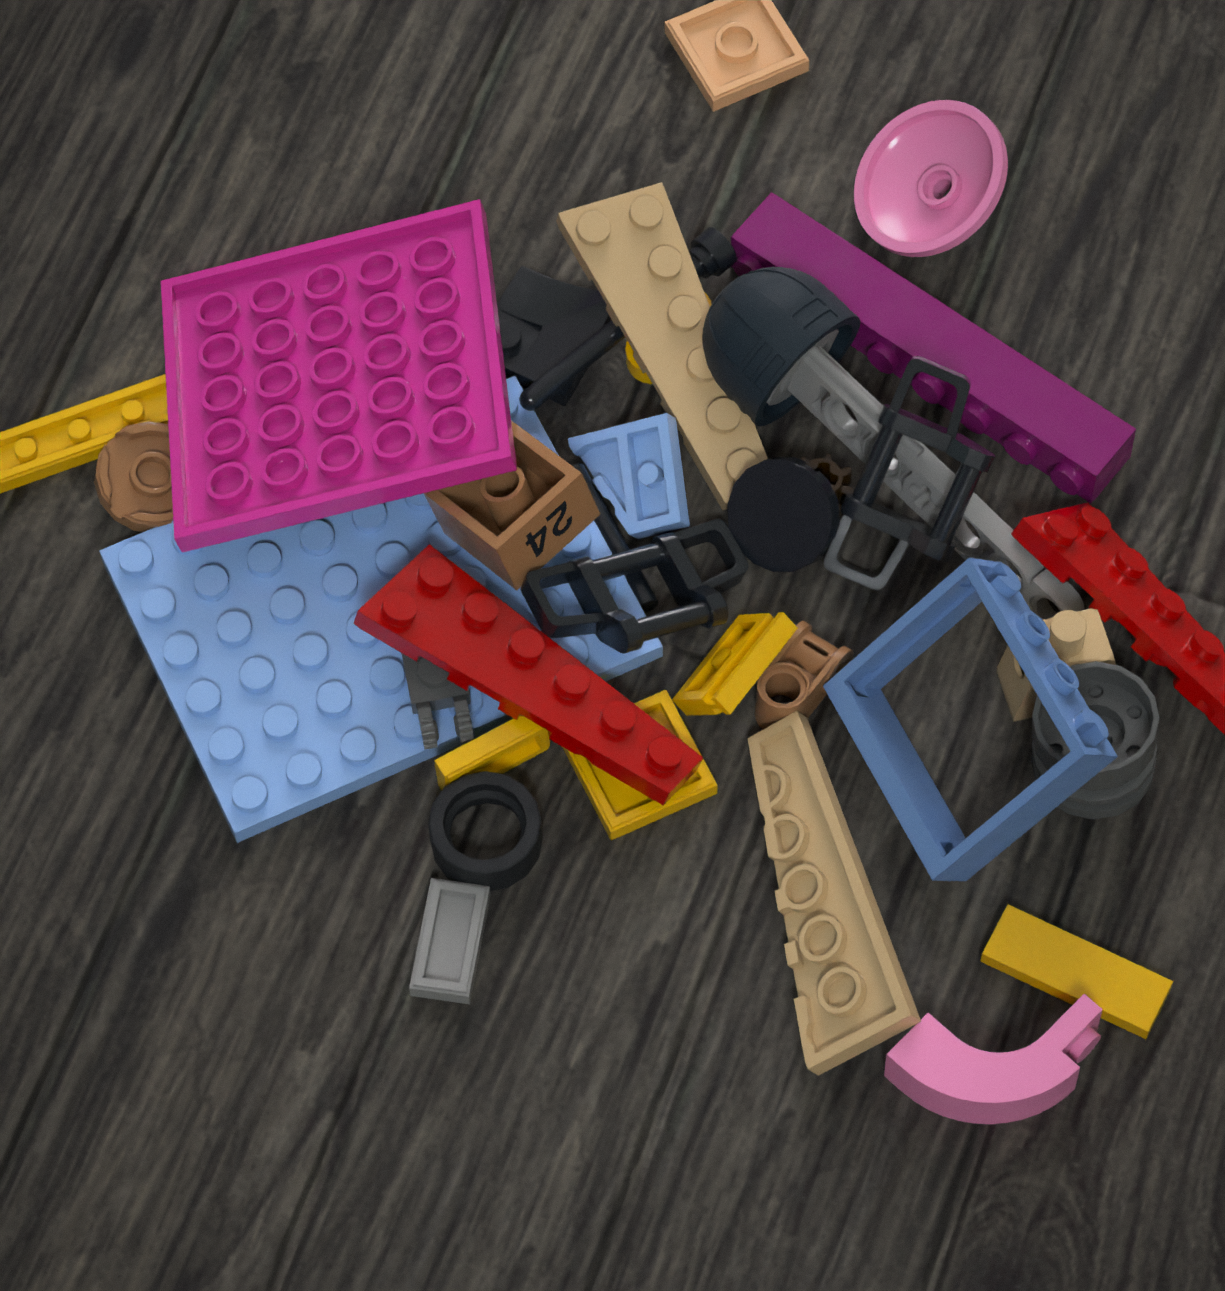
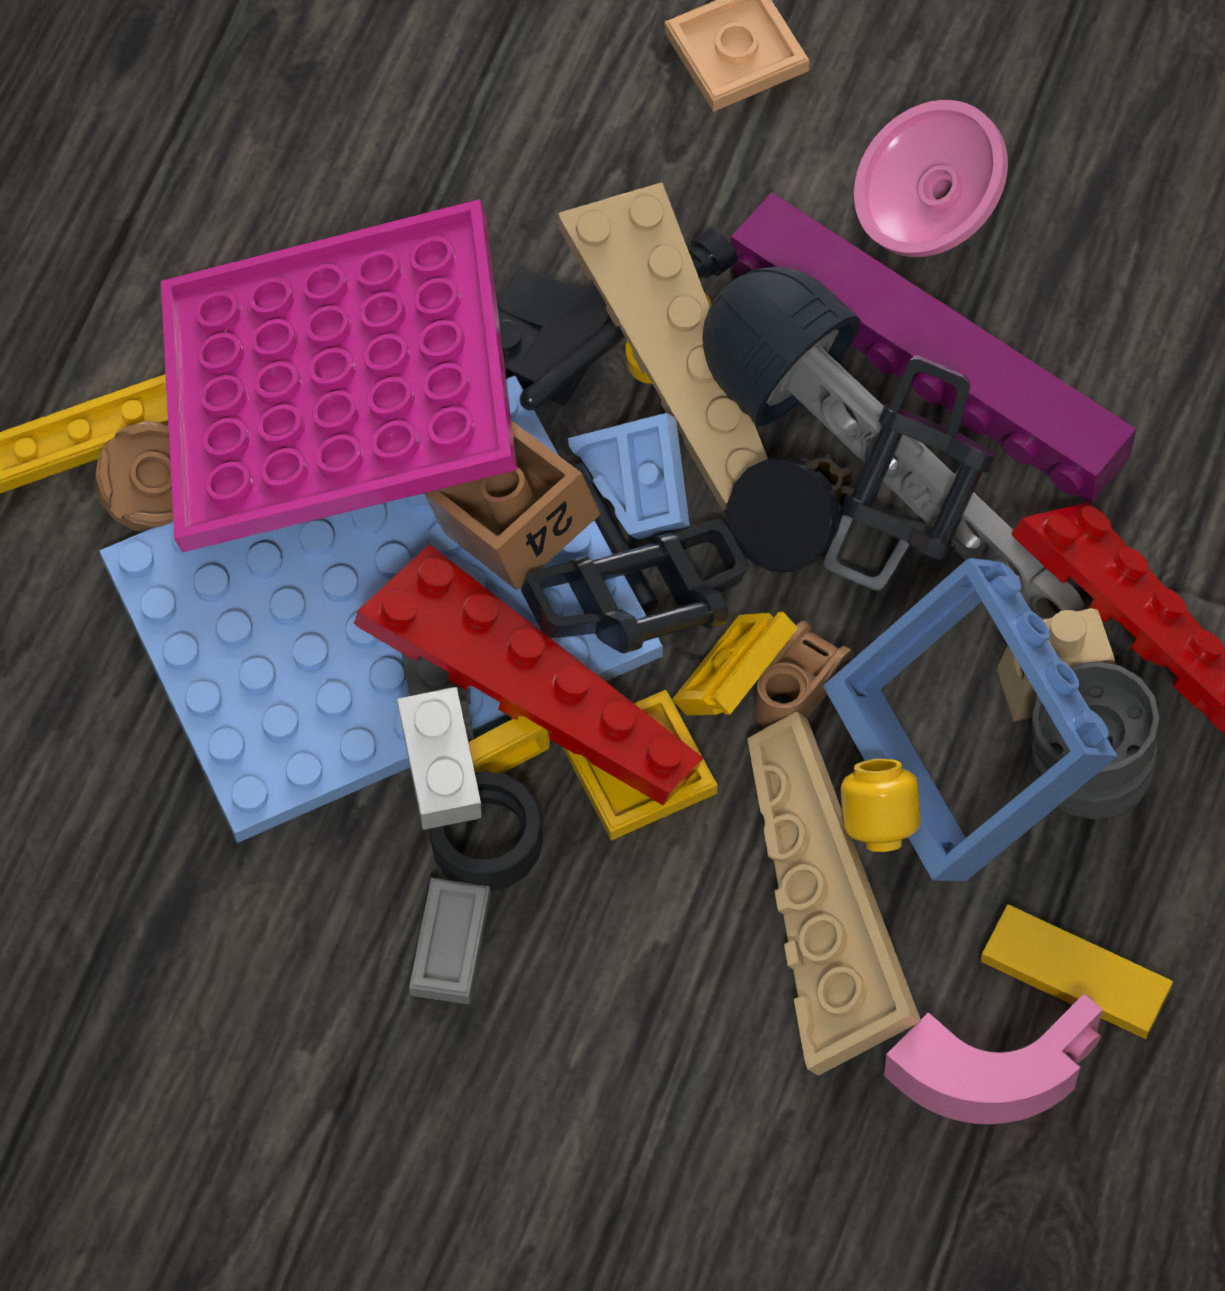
none -> white brick [397,687,481,830]
none -> yellow head [841,759,921,852]

